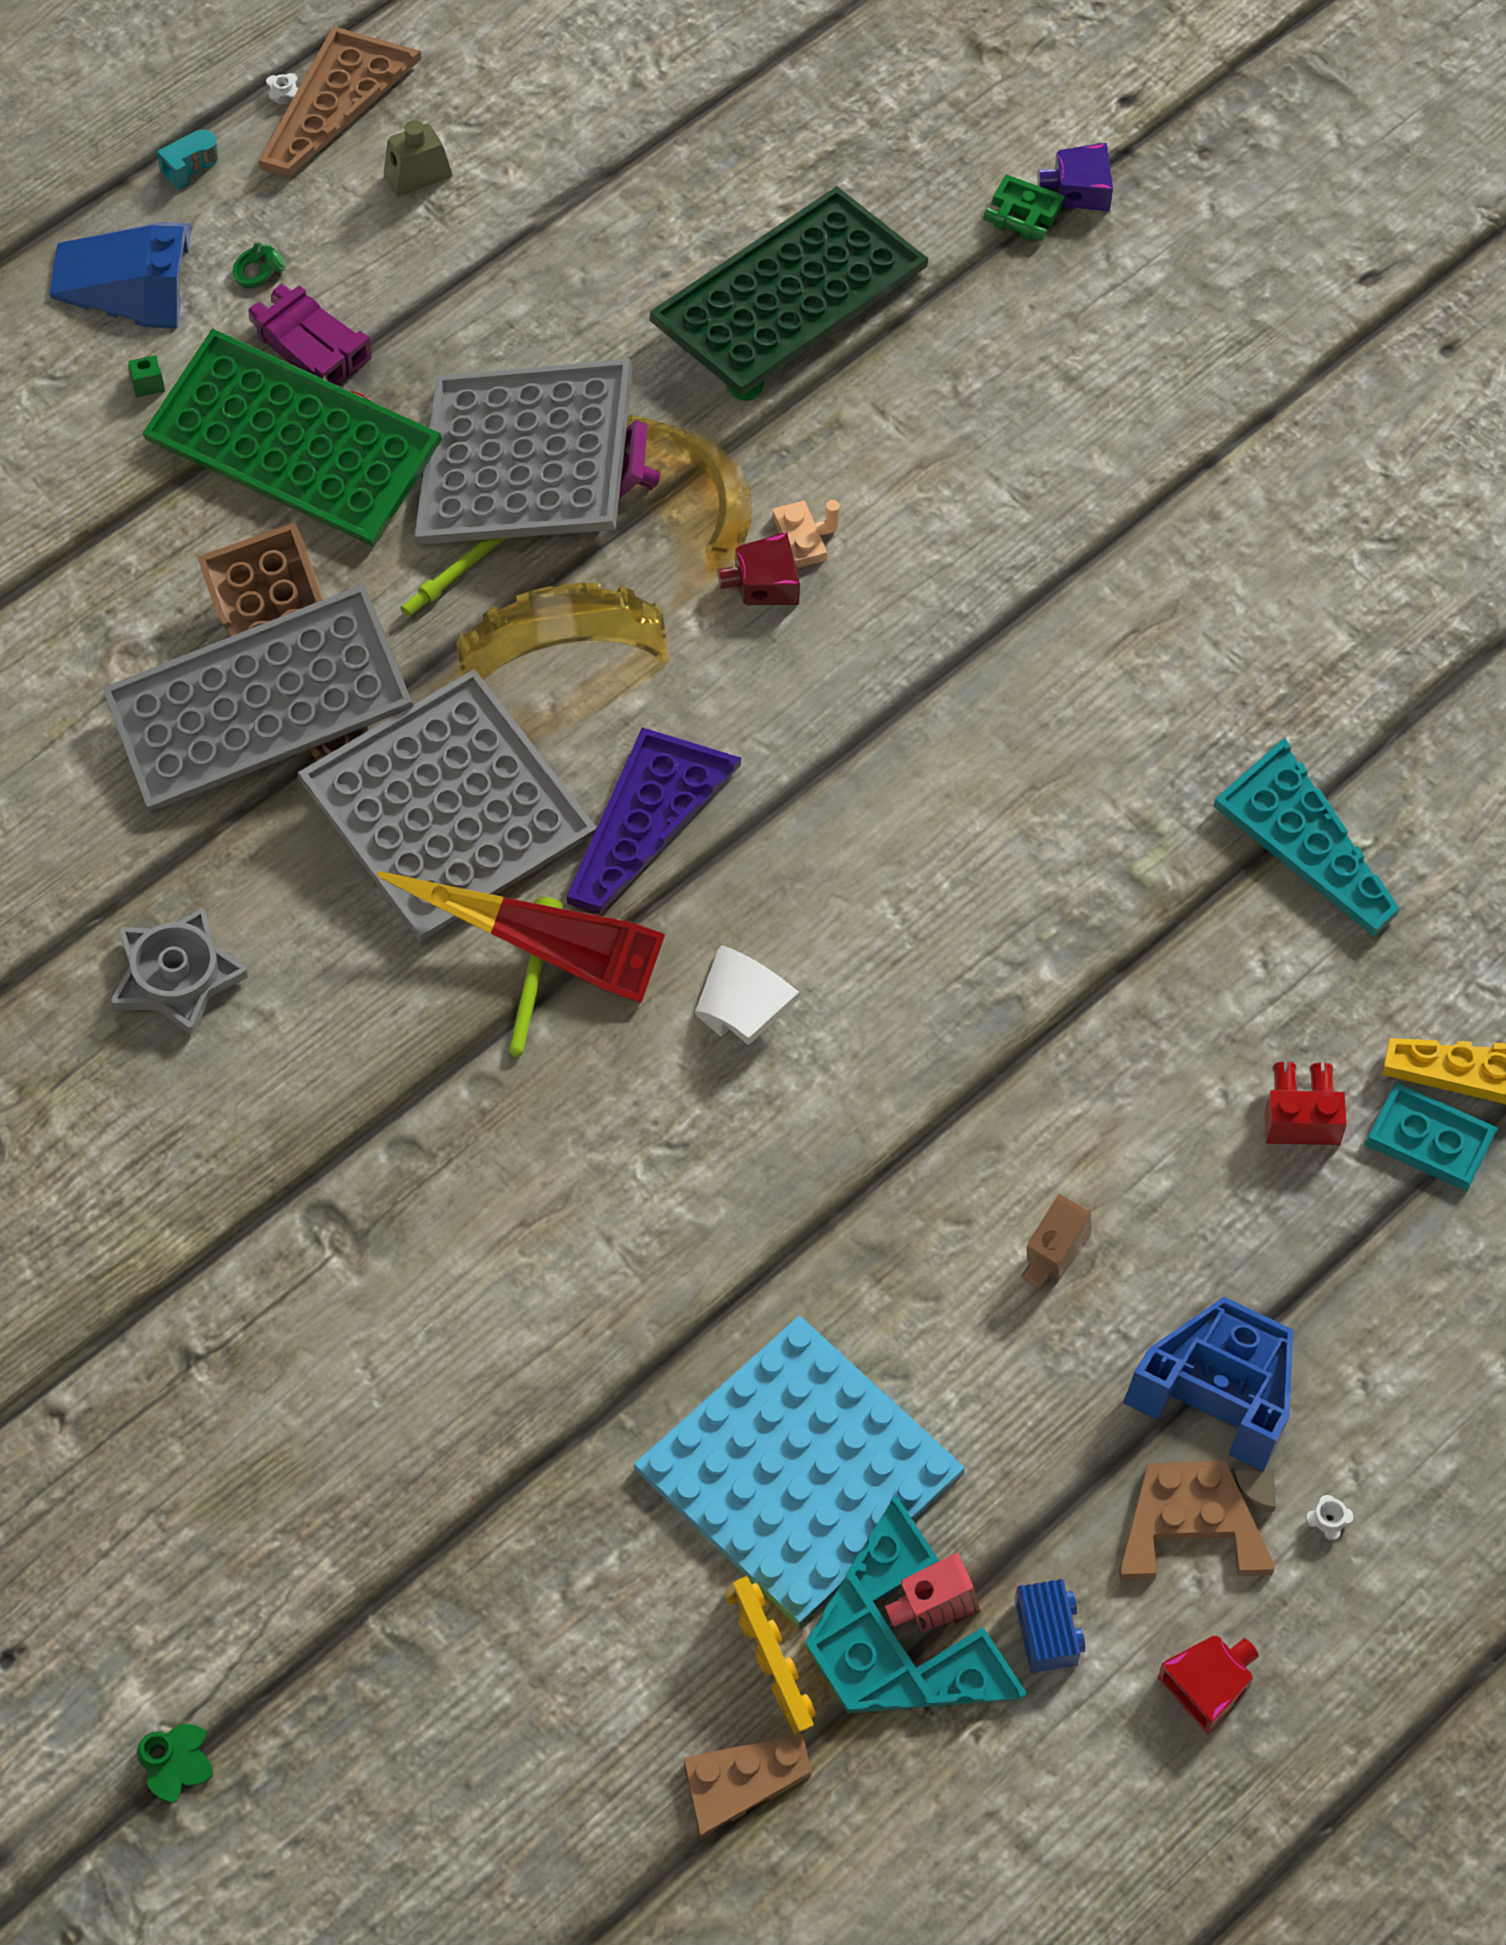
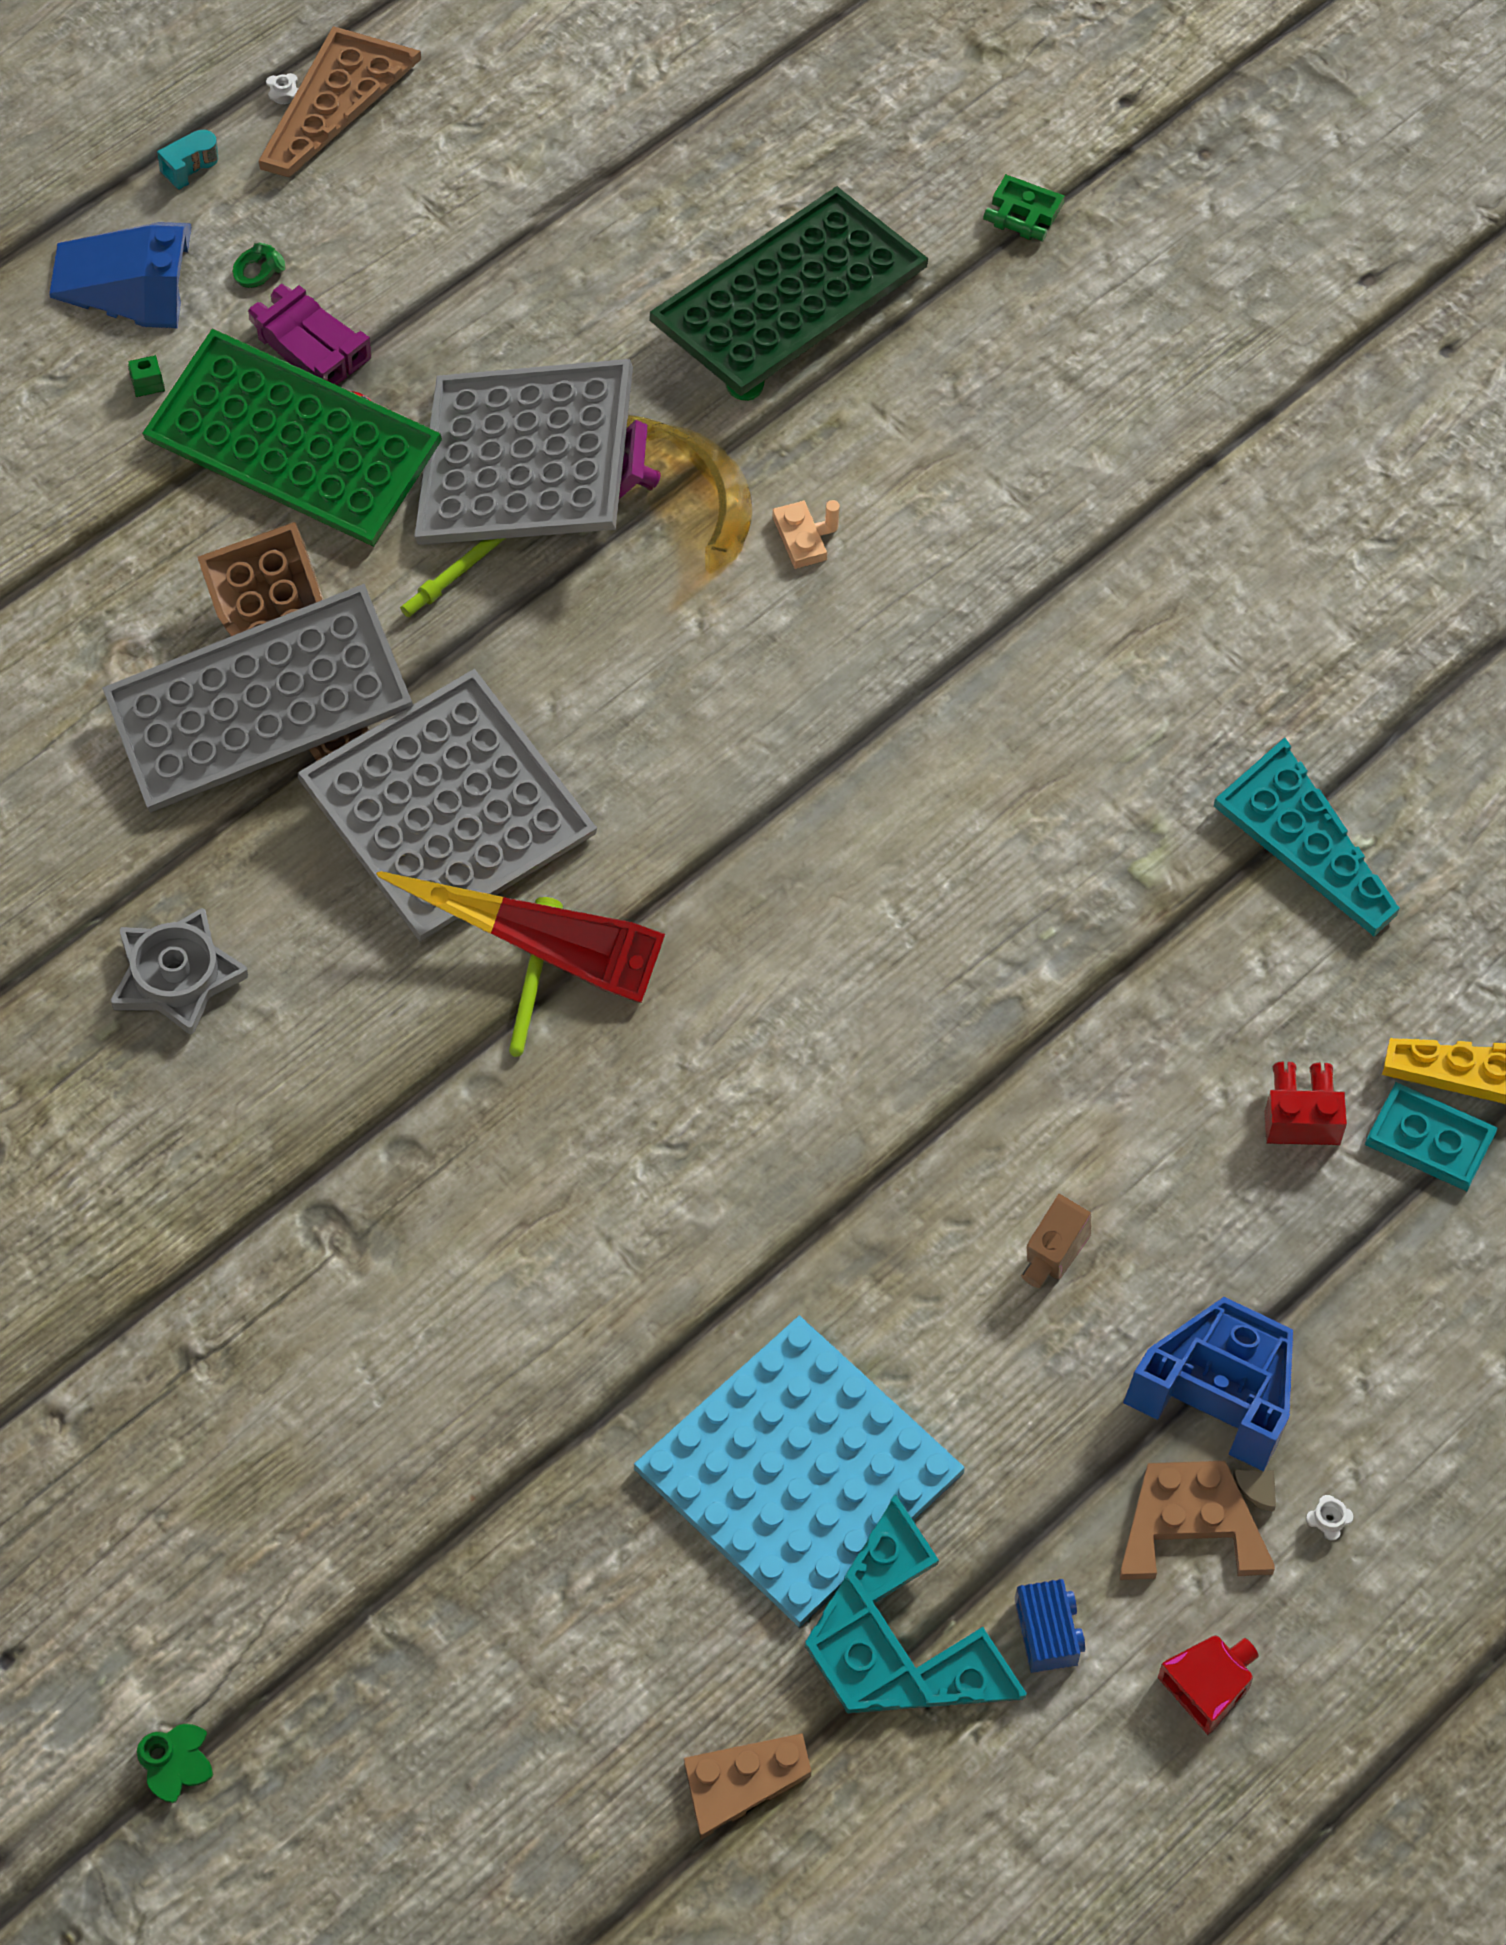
olive torso [384,120,453,197] -> none
clear yellow windscreen [456,583,670,680] -> none
dark purple wing [567,727,741,914] -> none
white slope [695,945,799,1045] -> none
dark red torso [717,532,800,605] -> none
yellow wing [724,1576,816,1735] -> none
coral torso [884,1553,981,1631] -> none
dark purple torso [1037,143,1113,211] -> none

